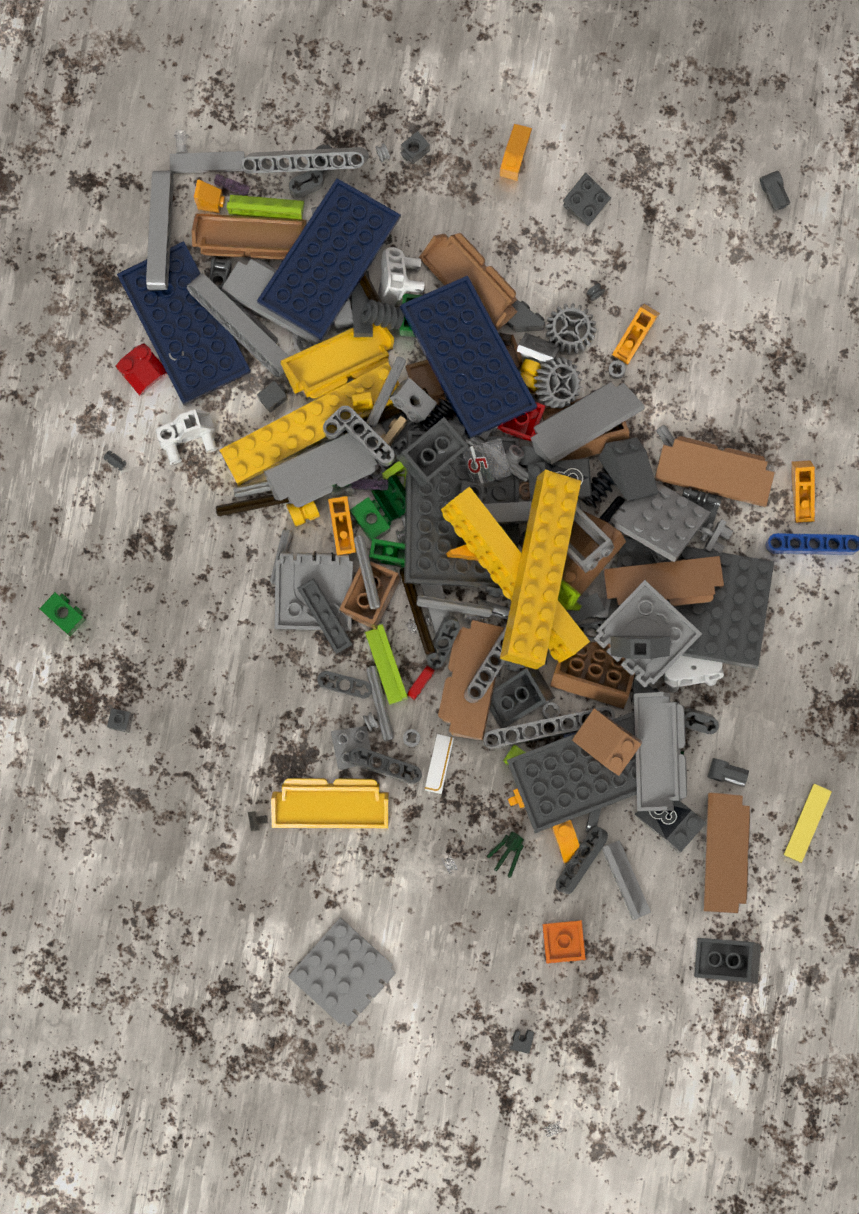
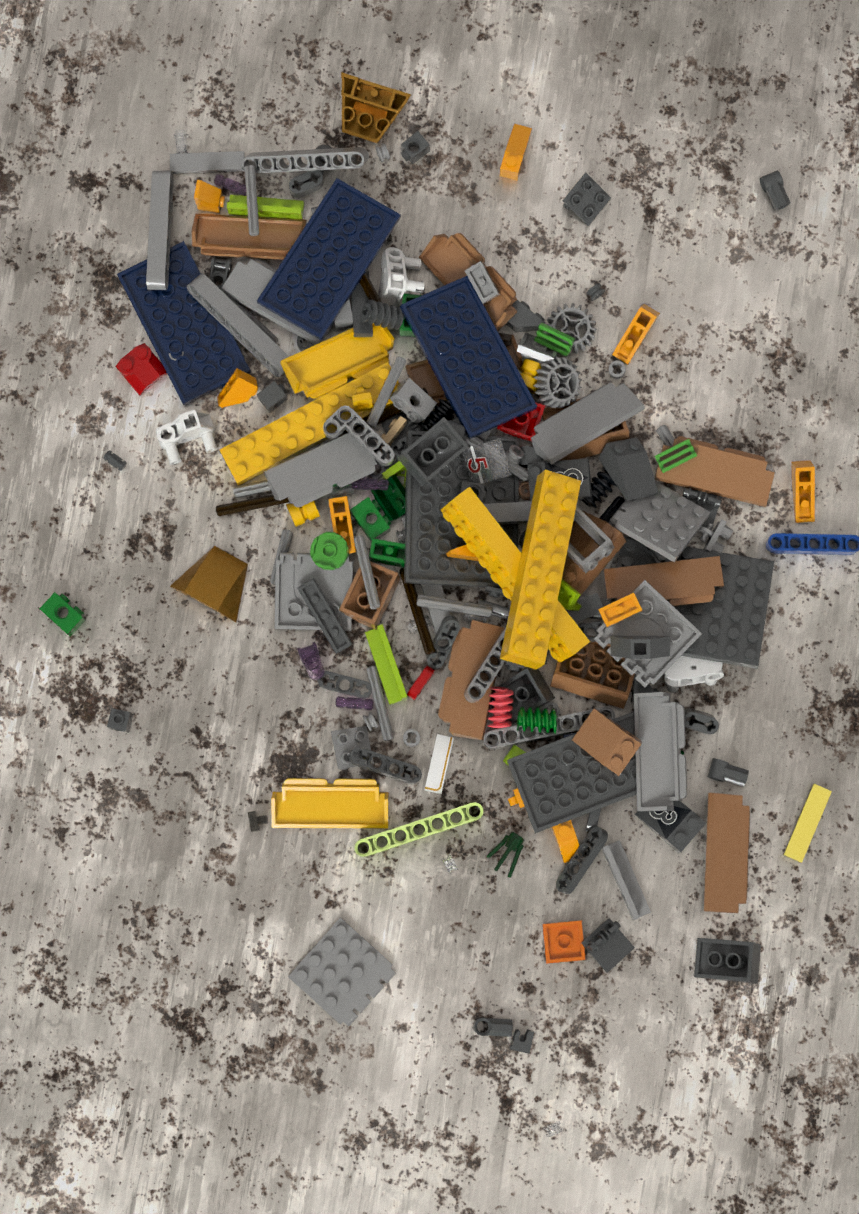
none -> pearl gold wedge [170,546,248,623]
none -> light orange slope [217,368,258,408]
none -> light grey axle [245,165,259,236]
none -> clear purple piece [297,642,325,680]
none -> bright green tile [310,532,349,570]
none -> clear purple axle [335,696,373,710]
none -> pearl gold wedge [341,72,411,144]
none -> yellowish green beam [354,802,483,857]
none -> light grey plate [465,261,500,304]
none -> dark grey piece [473,1017,513,1037]
none -> coral piece [487,687,514,728]
none -> green piece [517,707,557,734]
none -> bright green tile [534,323,575,357]
none -> dark grey hinge [581,918,635,973]
none -> light orange plate [598,593,642,627]
none -> bright green tile [654,439,697,473]

